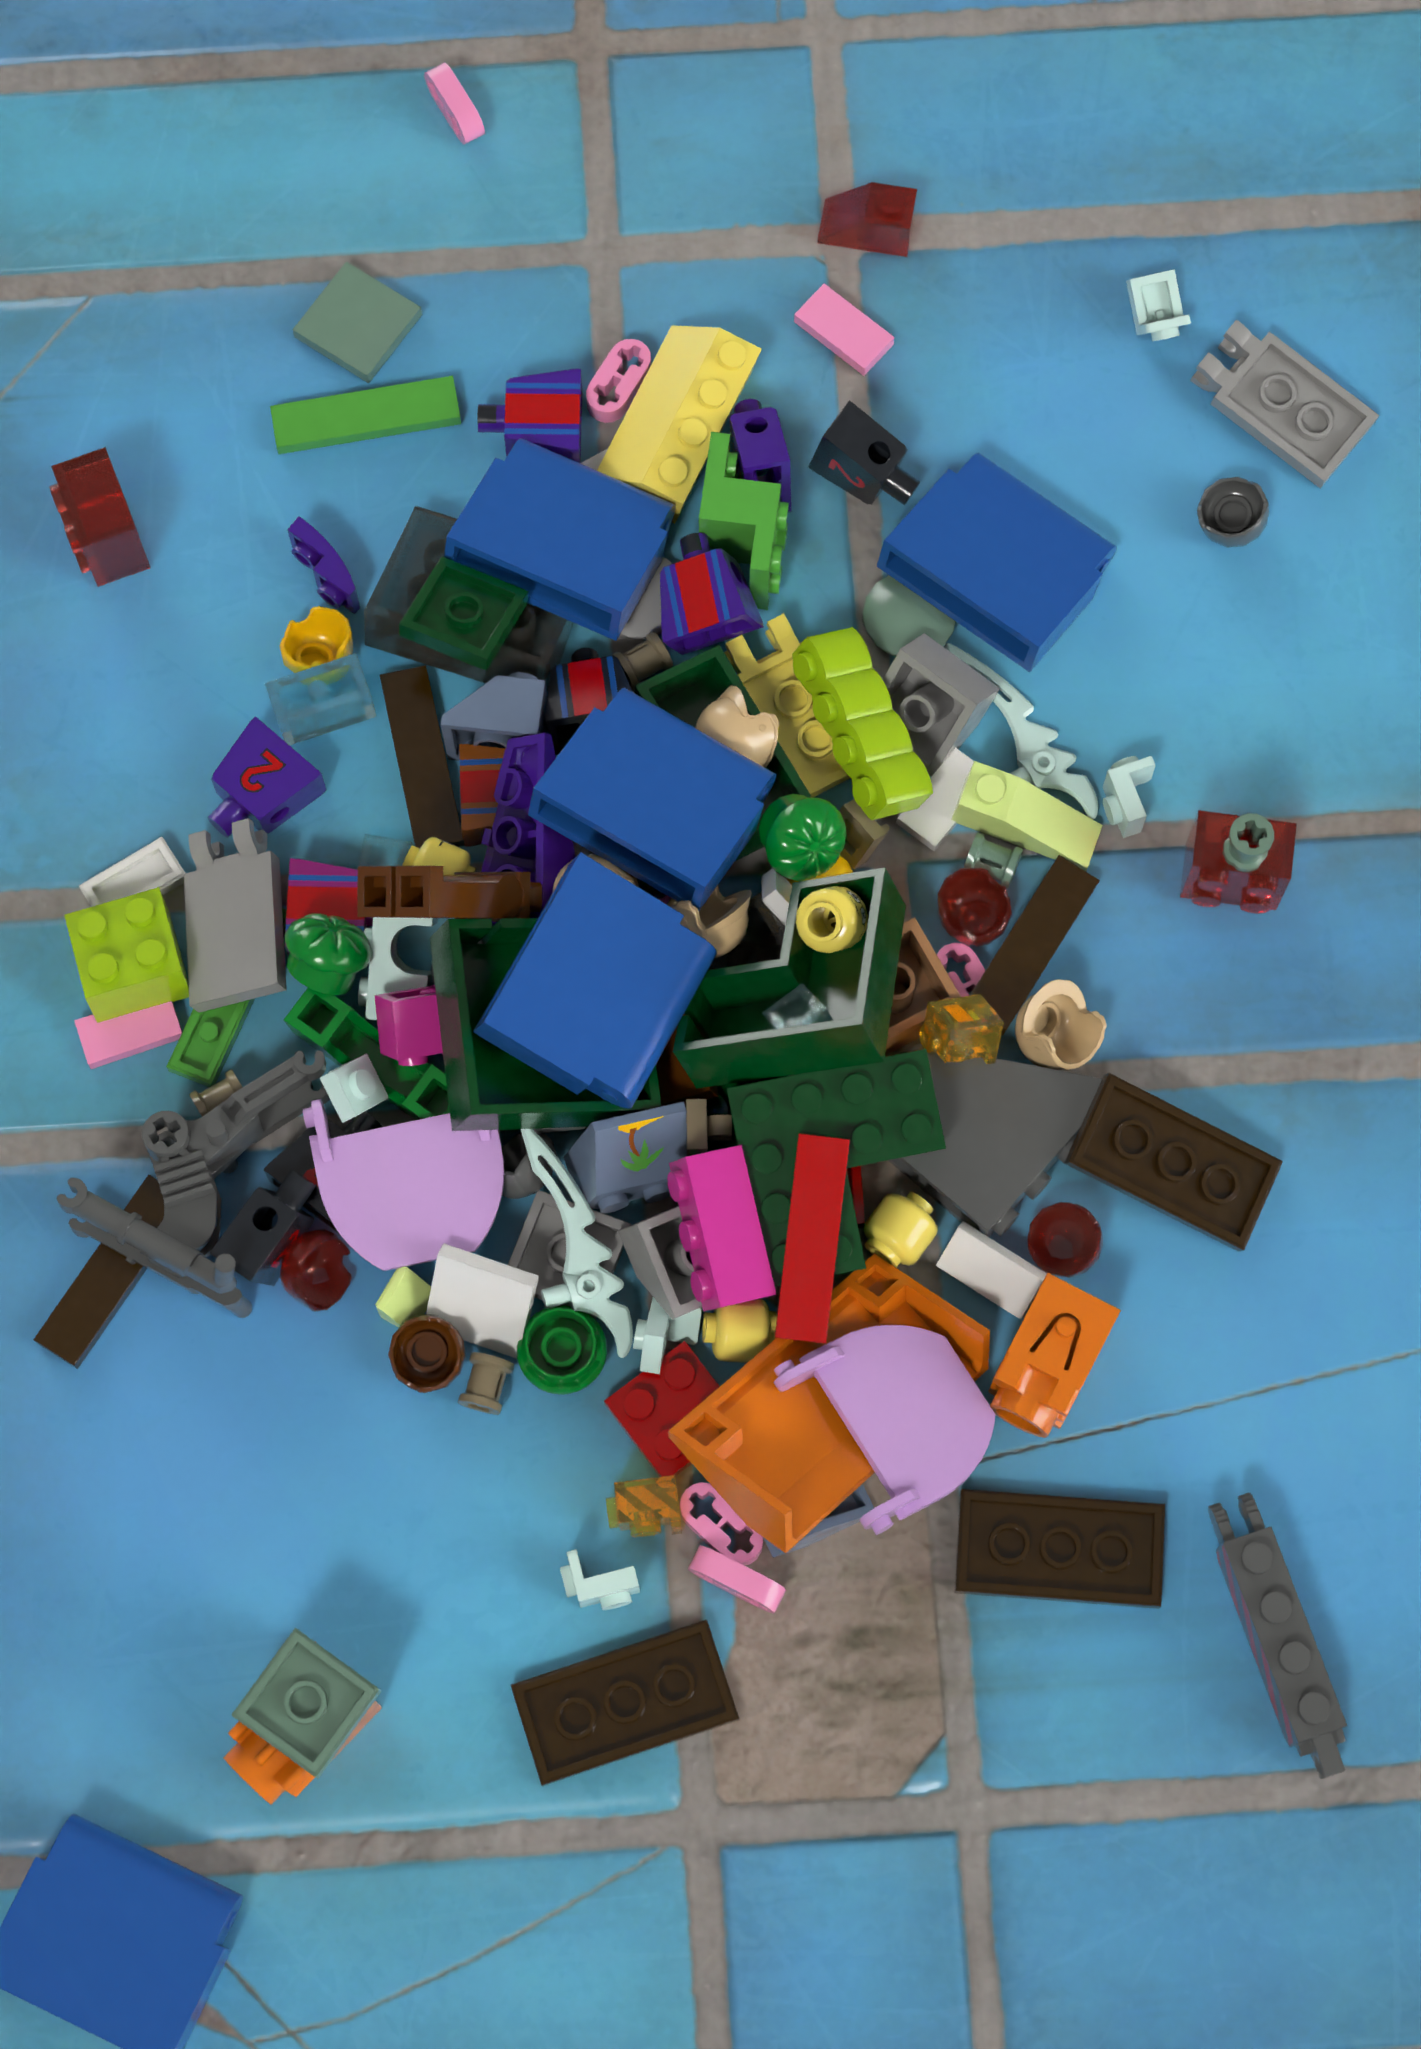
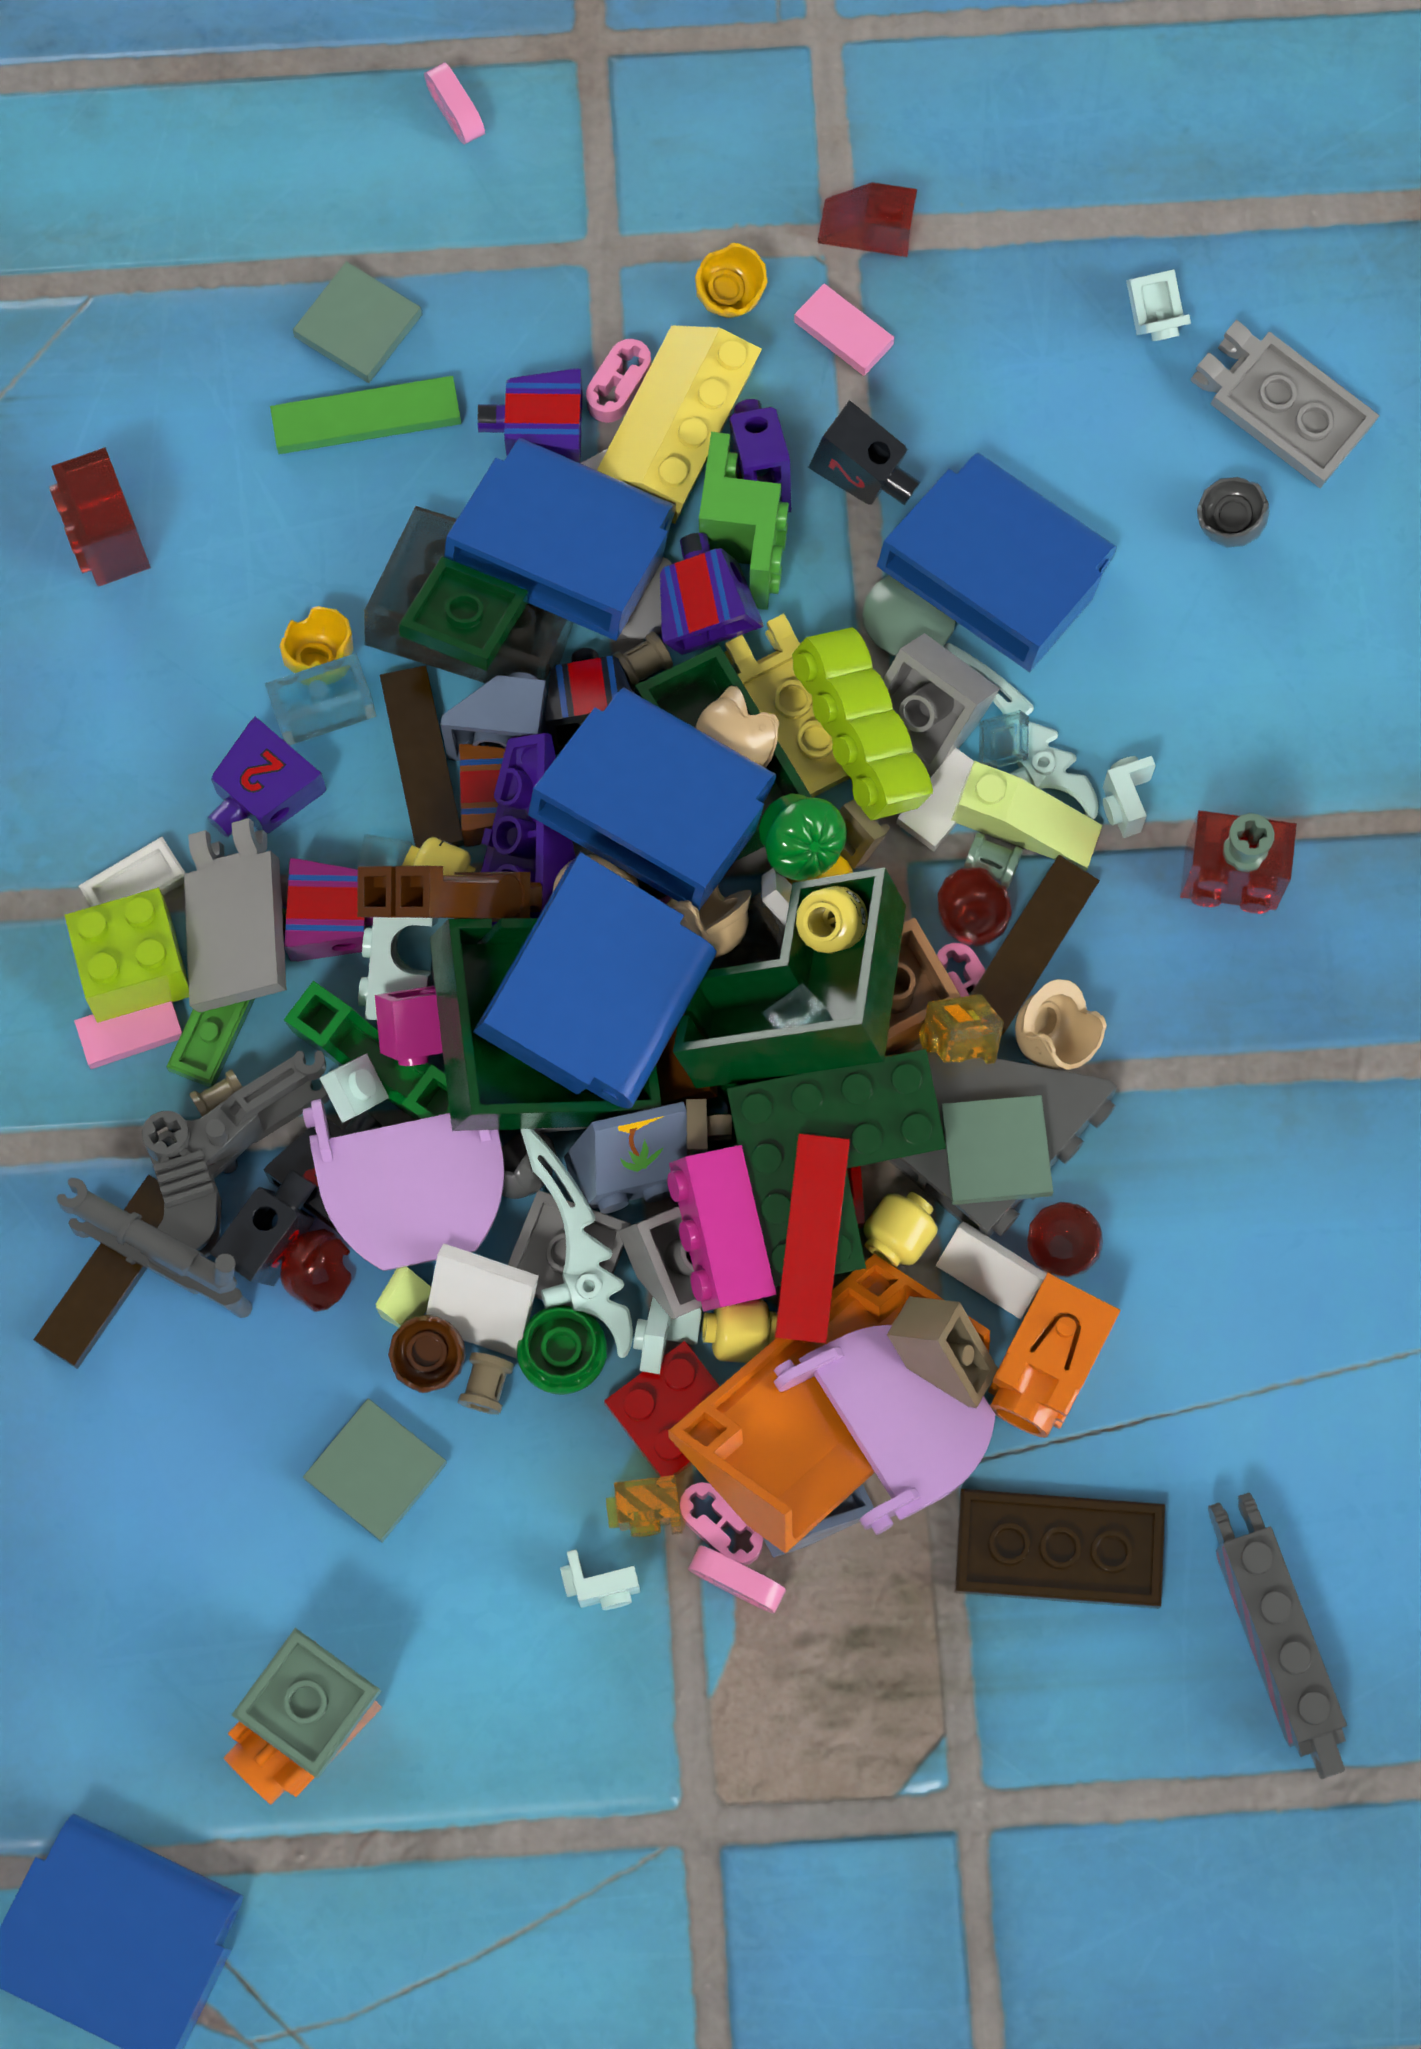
green piece [285,913,371,995] -> none
dark purple slope [287,516,361,614] -> none
dark brown tile [510,1619,740,1787] -> none
dark brown tile [1064,1073,1283,1252] -> none
none -> sand green tile [303,1398,447,1543]
none -> yellow hair [695,243,768,318]
none -> dark tan slope [887,1296,998,1408]
none -> sand green tile [941,1095,1053,1205]
none -> clear light blue tile [979,710,1029,768]

